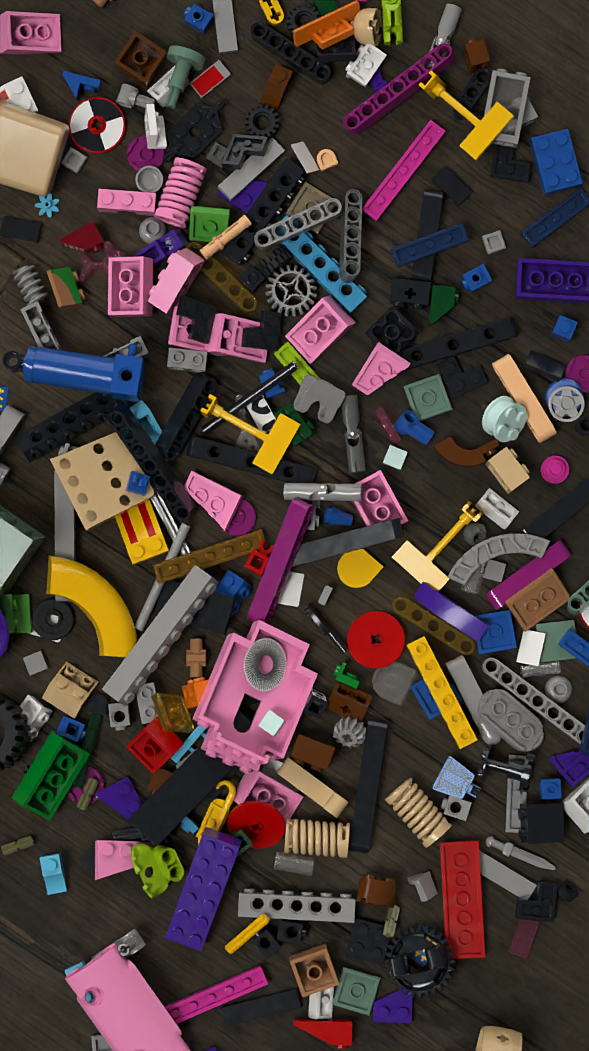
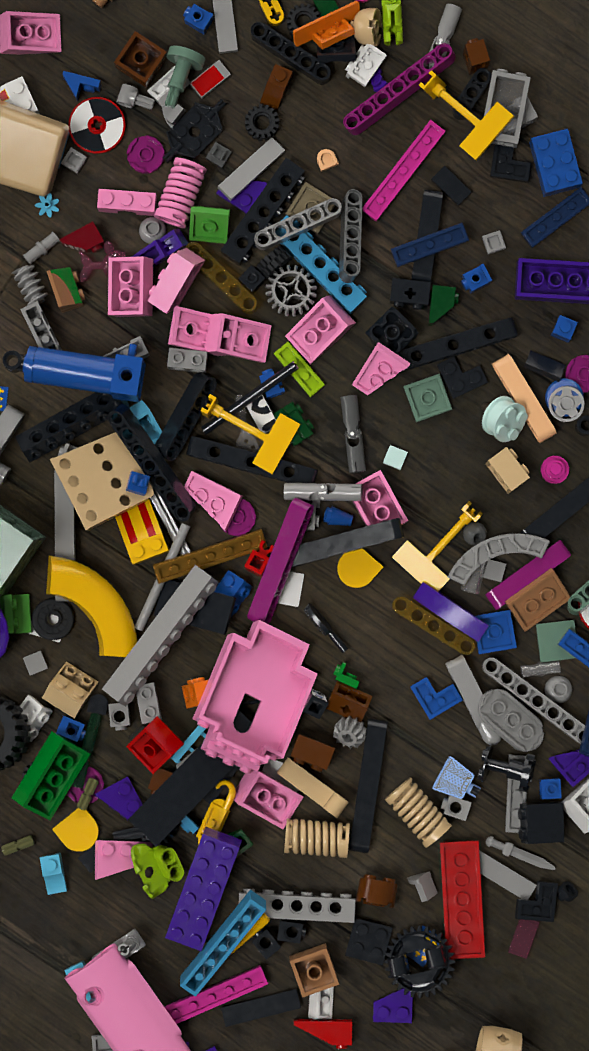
black tile [0,216,42,243] -> none
light grey piece [135,166,163,193] -> none
white bracket [144,104,167,149] -> none
clear yellow plate [151,693,195,733] -> none
black plate [176,296,217,344] -> none
medium nougat axle [186,639,206,678] -> none
light nougat pin [199,215,252,260] -> none
black plate [221,134,270,170] -> none
red piece [227,801,285,849] -> none
black plate [241,311,281,351] -> none
sticker [244,638,287,691] -> none
light aqua tile [258,710,286,737] -> none
clear pin [273,850,315,876] -> none
white sticker [291,142,320,173] -> none
light grey piece [294,375,345,423] -> none
light grey tile [318,586,333,606] -> none
sand green tile [332,967,380,1015] -> none
red piece [347,611,405,669] -> none
clear tile [372,662,417,706] -> none
clear pink tile [375,407,401,445] -> none
olive piece [383,905,400,938] -> none
blue piece [394,410,434,445] -> none
yellow brick [406,636,477,749] -> none
reddish brown arch [433,437,499,467] -> none
white slope [475,488,519,529] -> none
white sticker [516,630,545,666] -> none
none -> light grey pin [23,232,60,265]
none -> yellow tile [52,808,99,852]
none -> light grey tile [162,104,186,128]
none -> dark azure brick [180,890,266,997]

